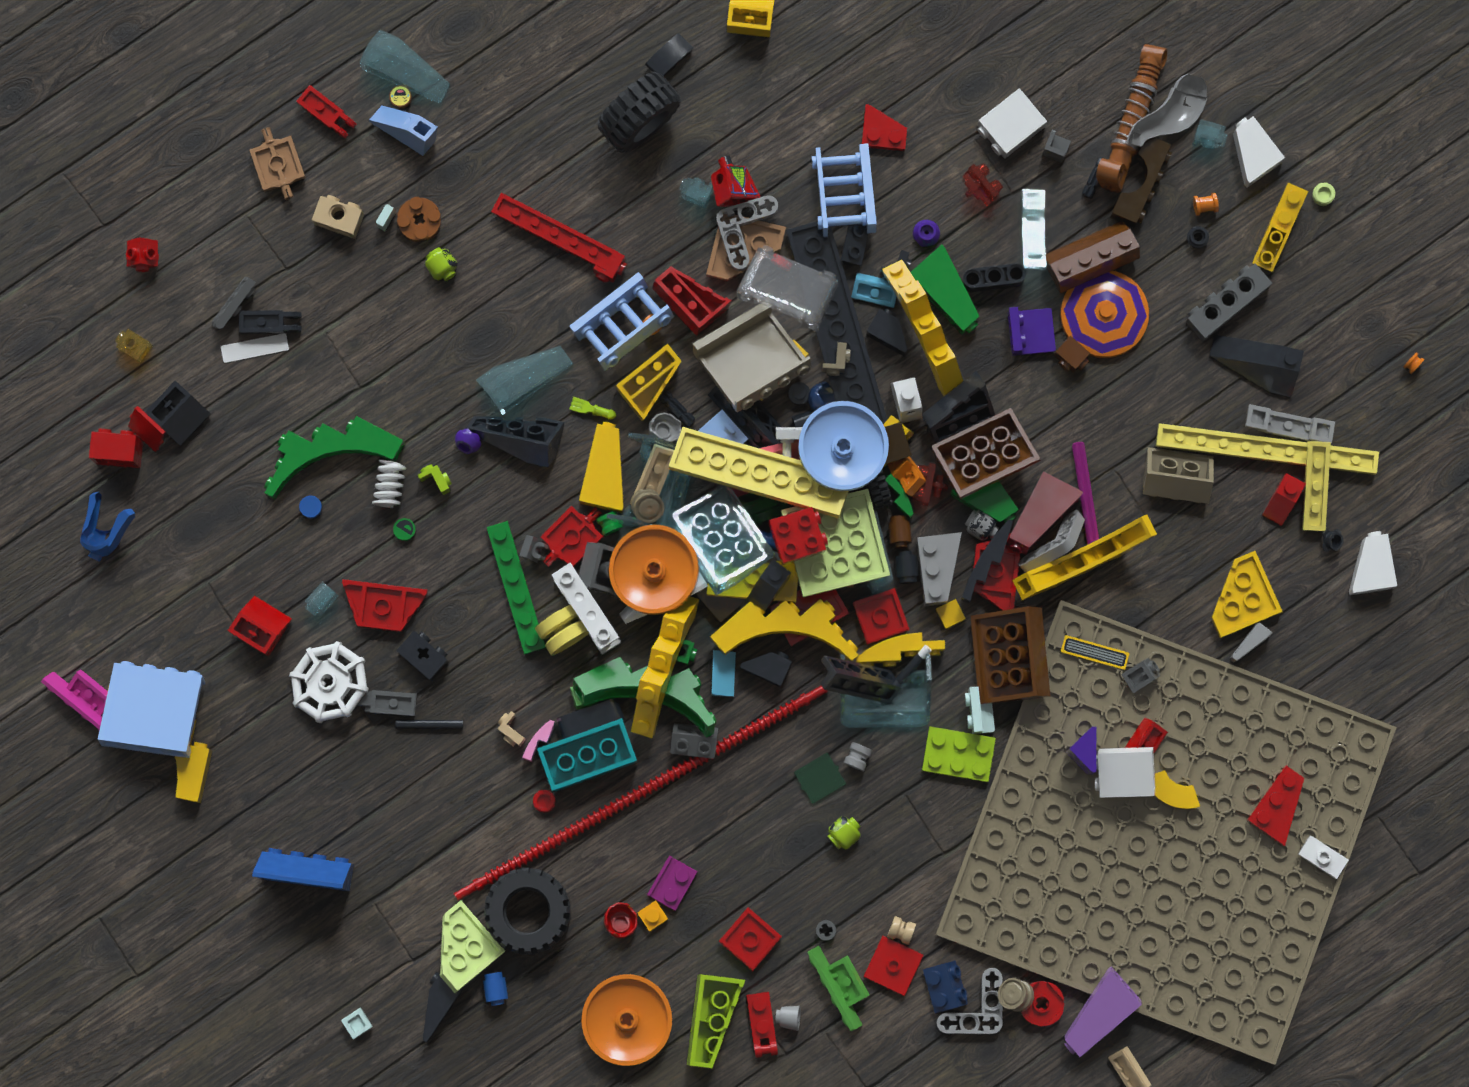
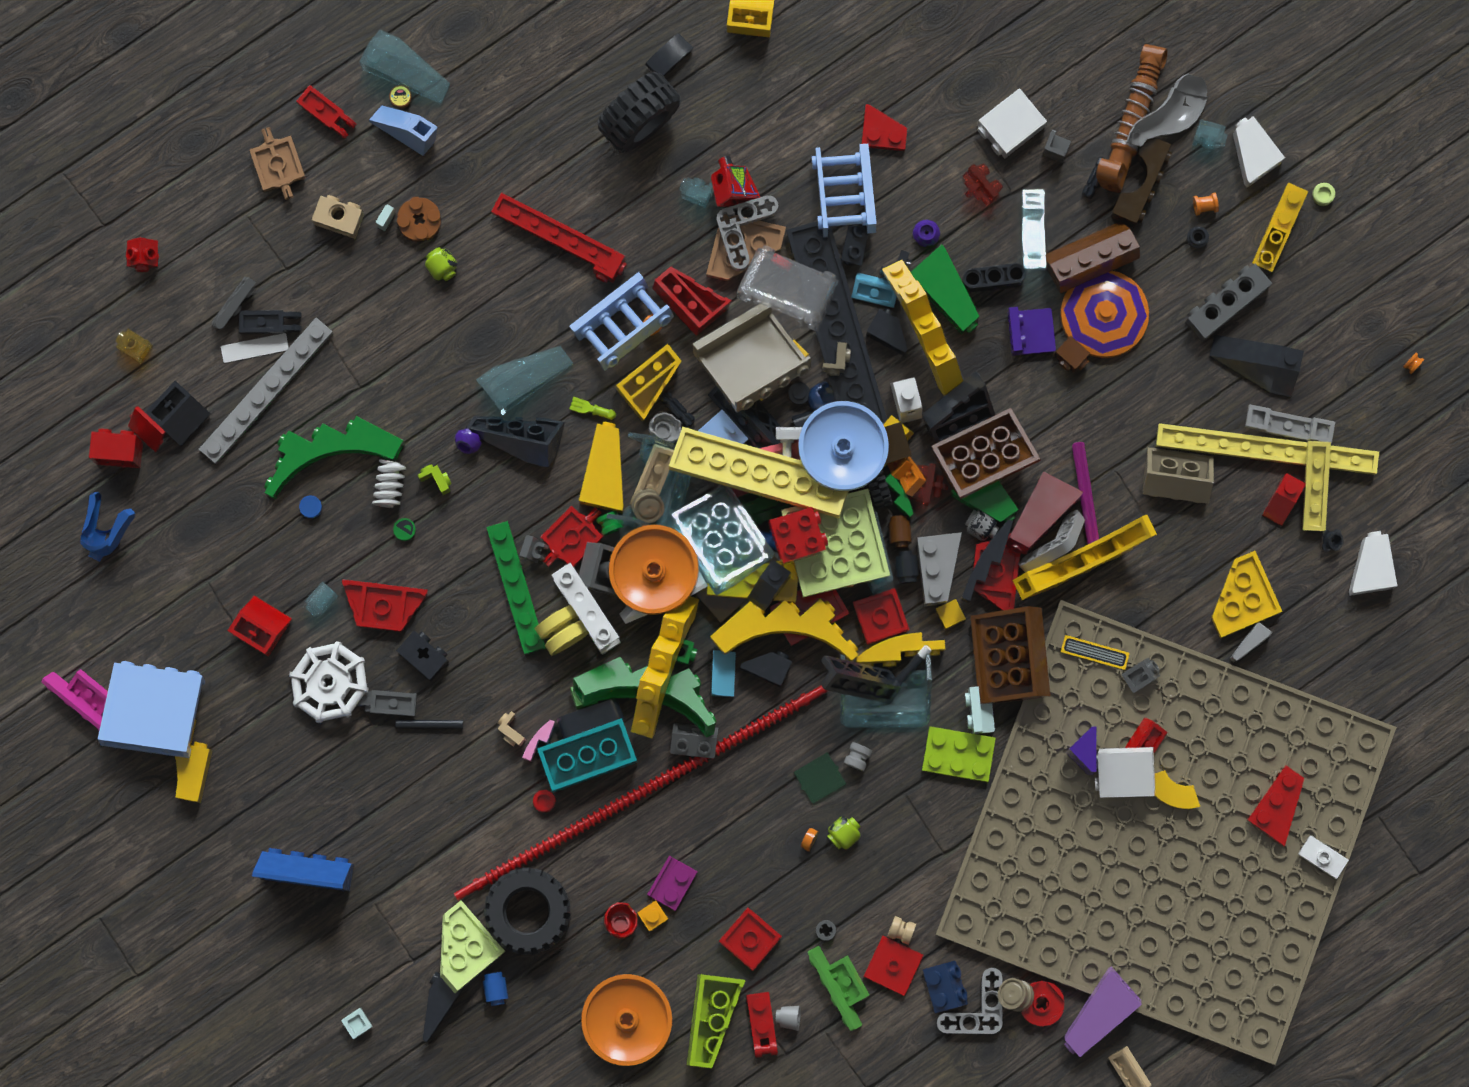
none -> light grey plate [199,318,333,465]
none -> orange tile [801,828,819,851]

